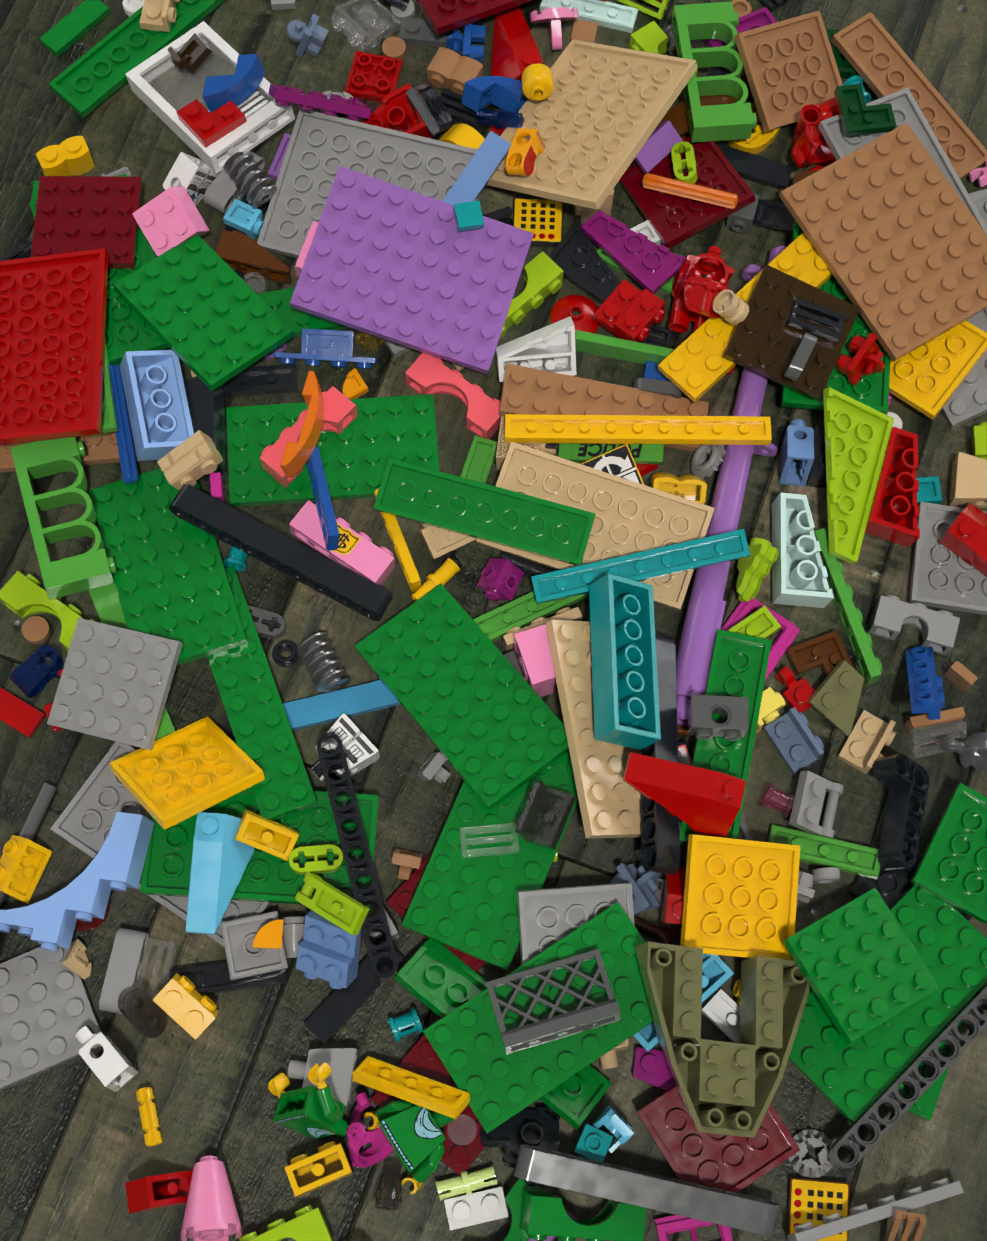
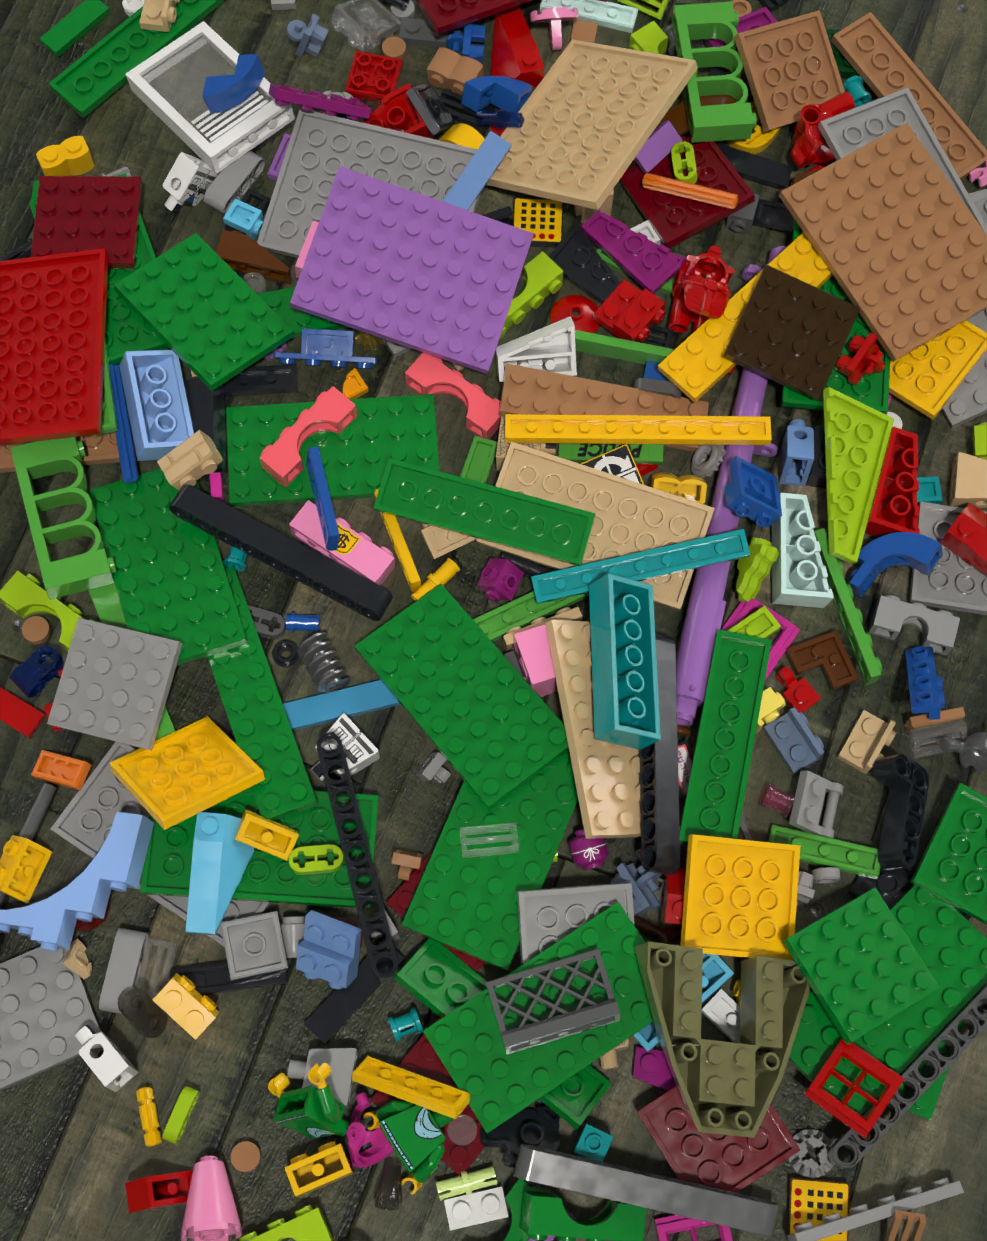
bright pink brick [132,186,210,257] -> none
dark brown bracket [167,33,213,74] -> none
red plate [176,99,247,148] -> none
flat silver piece [223,152,277,209] -> none
light orange tile [252,919,284,950] -> none
orange slope [280,371,324,478] -> none
lime plate [295,872,370,935] -> none
teal tile [453,201,484,232] -> none
light orange leg [505,128,546,176] -> none
clear smoke bracket [515,781,576,850] -> none
yellow head [522,63,554,101] -> none
medium azure piece [592,1104,634,1153] -> none
red wedge [623,752,746,838] -> none
dark grey brick [689,695,748,741] -> none
tan wheel [713,290,749,325] -> none
dark grey beam [784,332,818,382] -> none
black tile [787,298,847,342] -> none
olive wing [807,660,865,736] -> none
dark green plate [834,84,896,137] -> none
medium nougat tile [944,661,978,693] -> none
none -> orange plate [31,750,92,791]
none -> lime beam [162,1086,200,1145]
none -> medium nougat tile [231,1141,261,1172]
none -> blue pin [286,612,319,633]
none -> magenta head [569,829,609,871]
none -> blue plate [725,456,782,527]
none -> red piece [804,1038,904,1139]
none -> blue arch [850,532,943,598]

